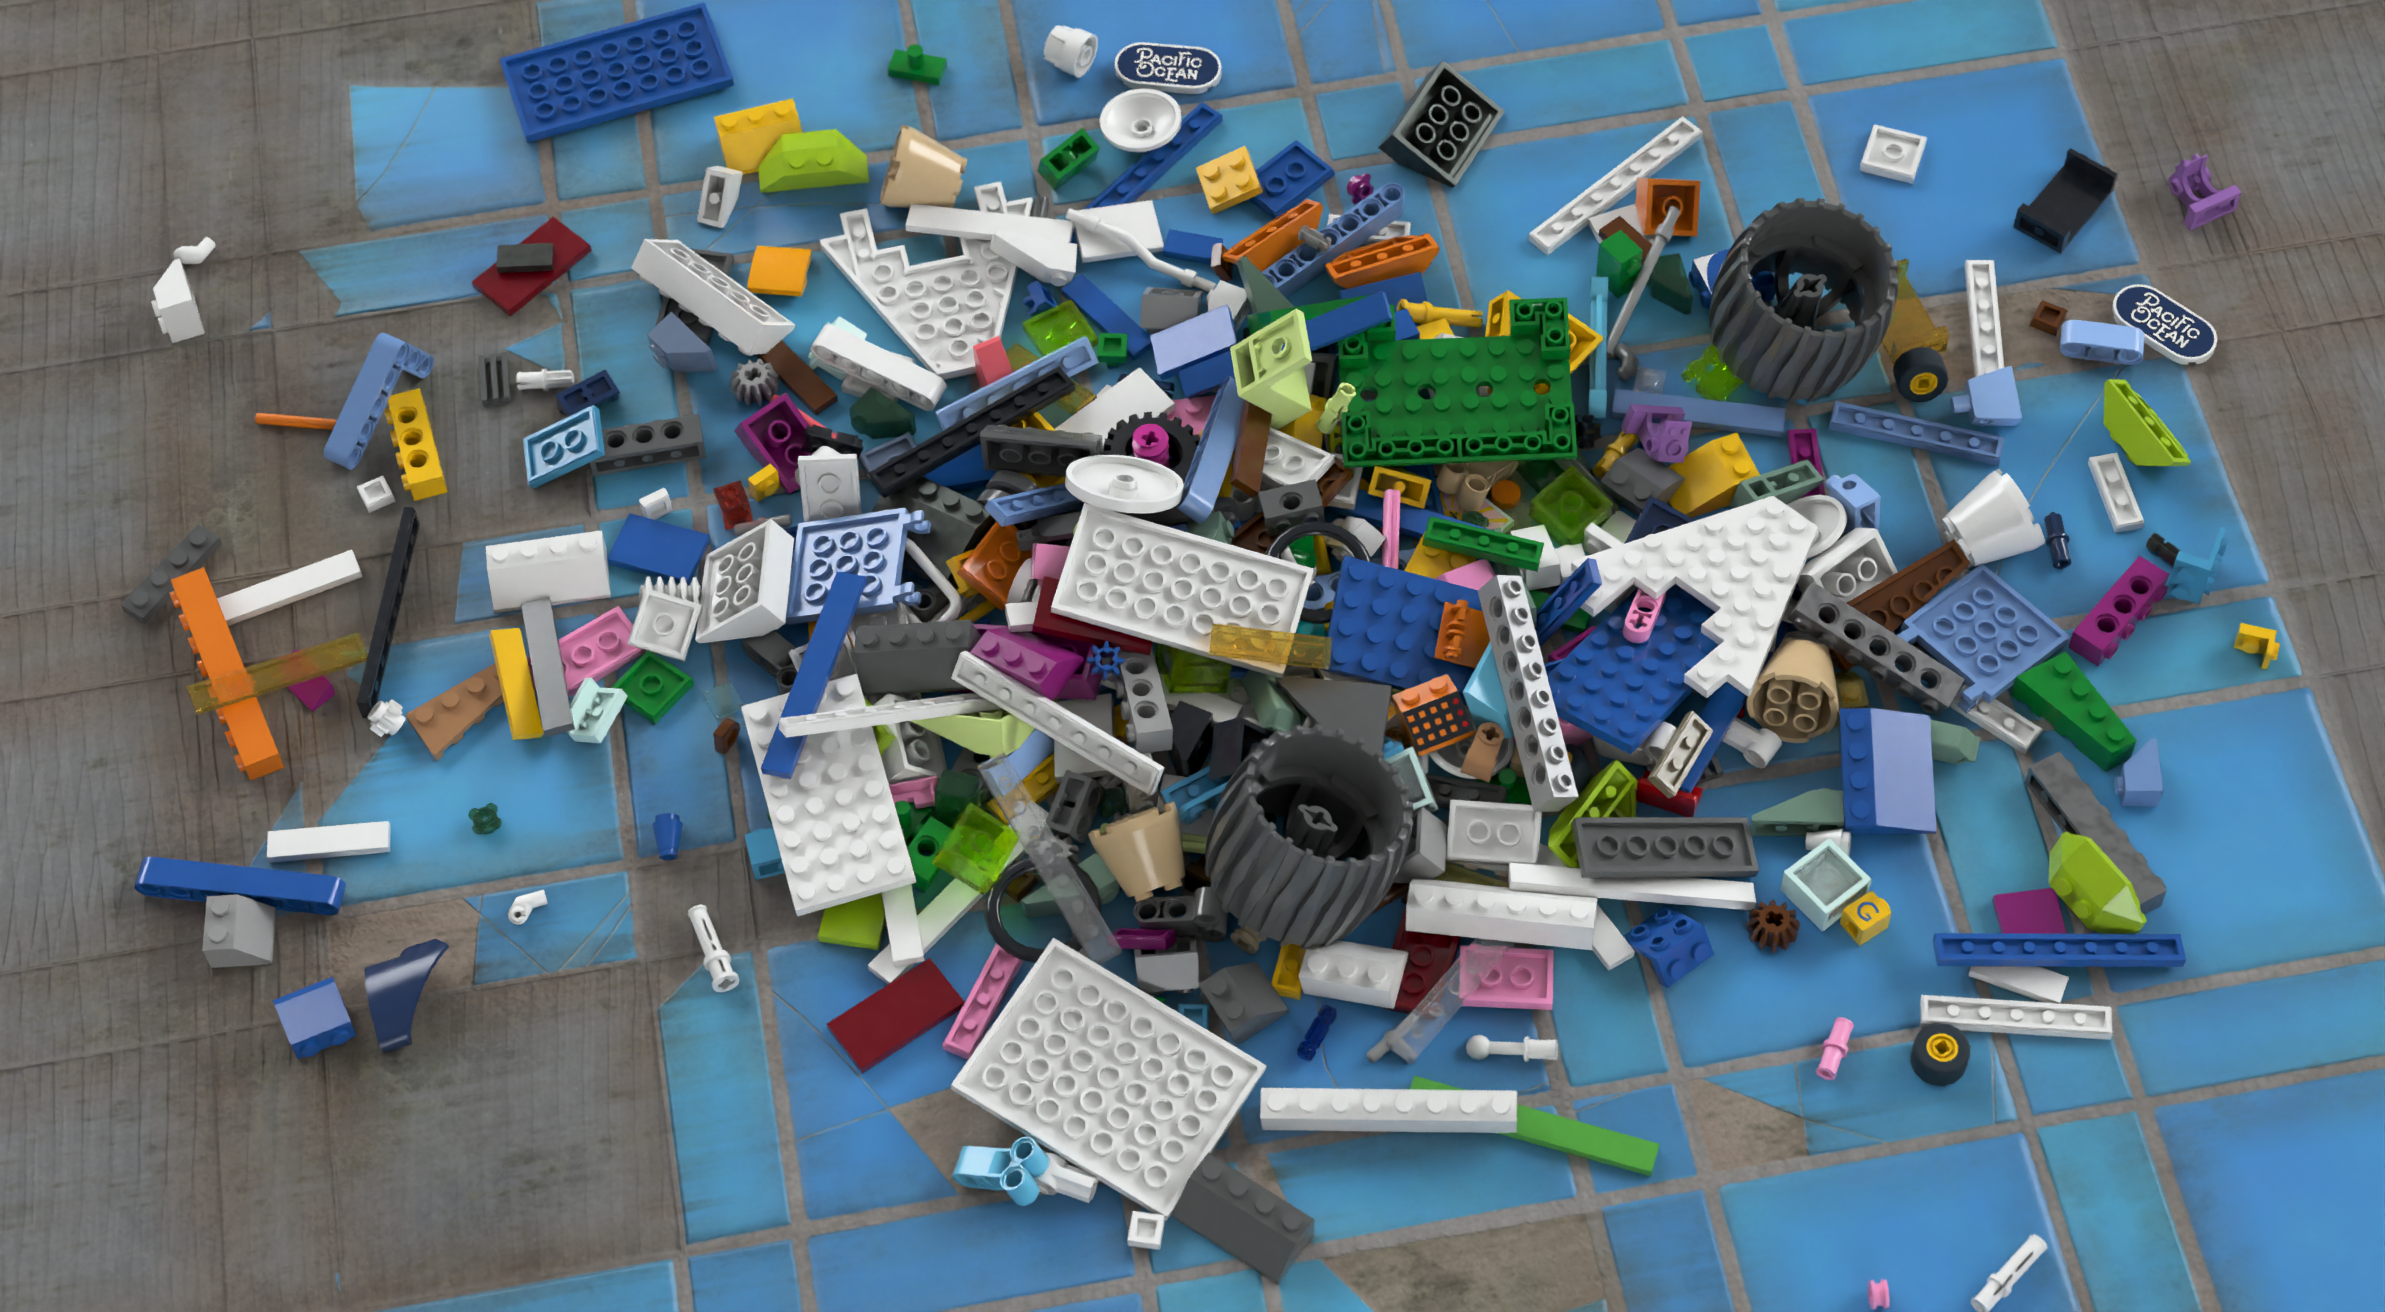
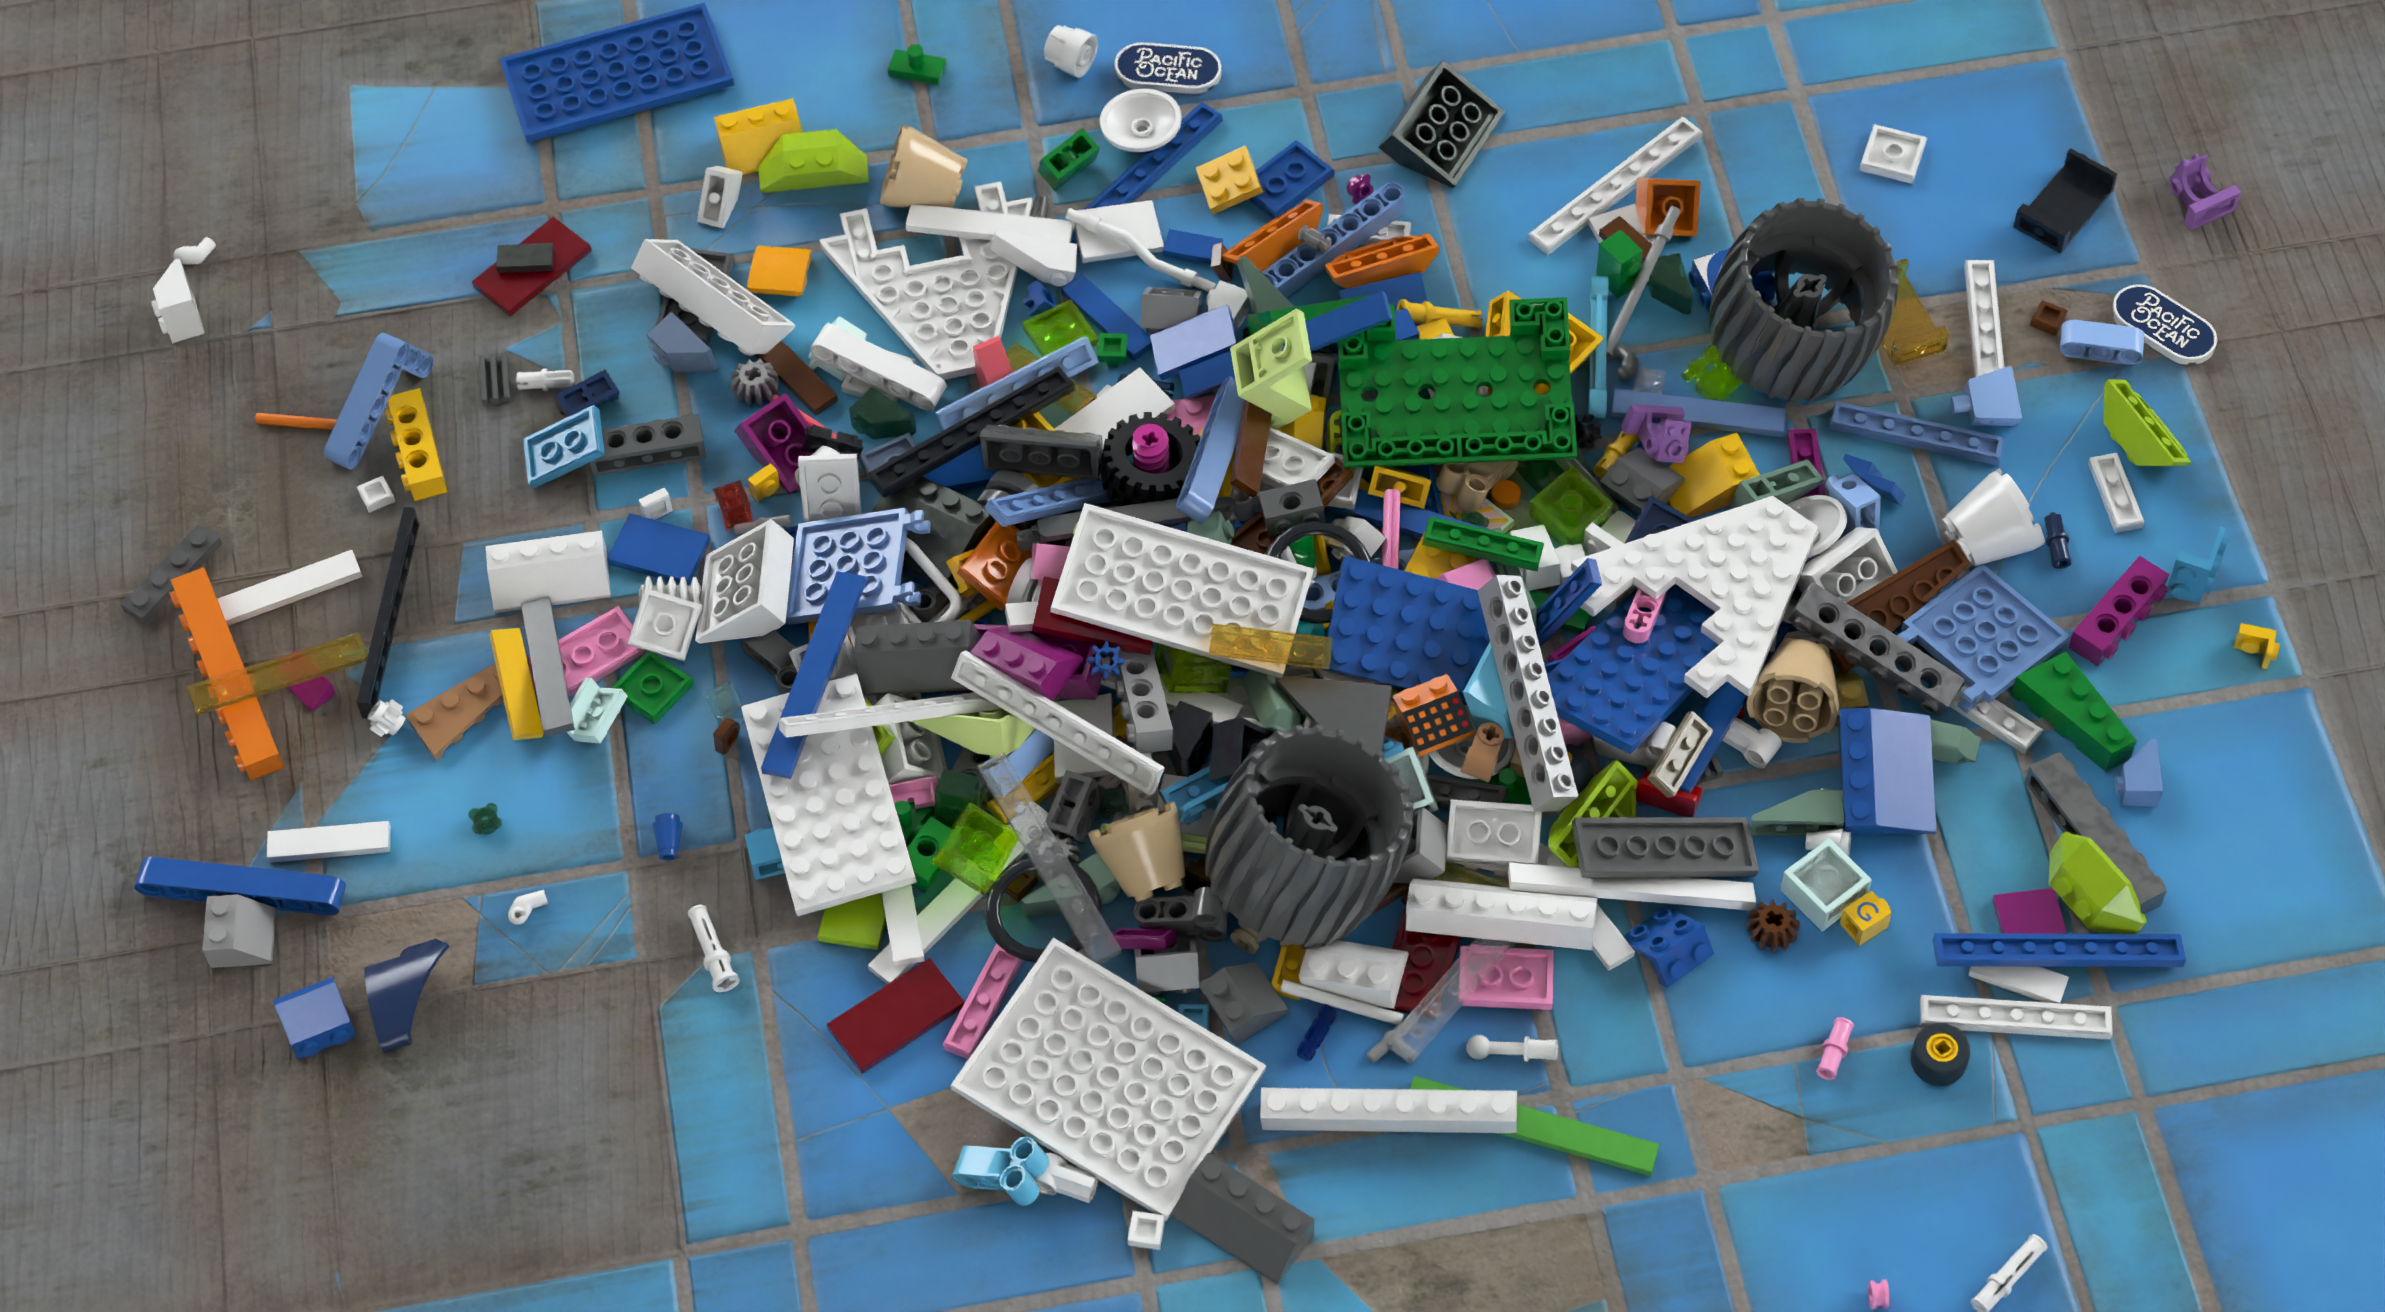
white dish [1065,455,1184,513] -> none
yellowish green pin [1316,382,1356,434] -> none
orange hinge [1434,600,1490,669] -> none
black wheel [1893,347,1949,402] -> none
pearl dark grey axle [2146,533,2181,567] -> none
none -> white bar [1280,979,1404,1025]
none -> blue slope [1843,454,1906,506]

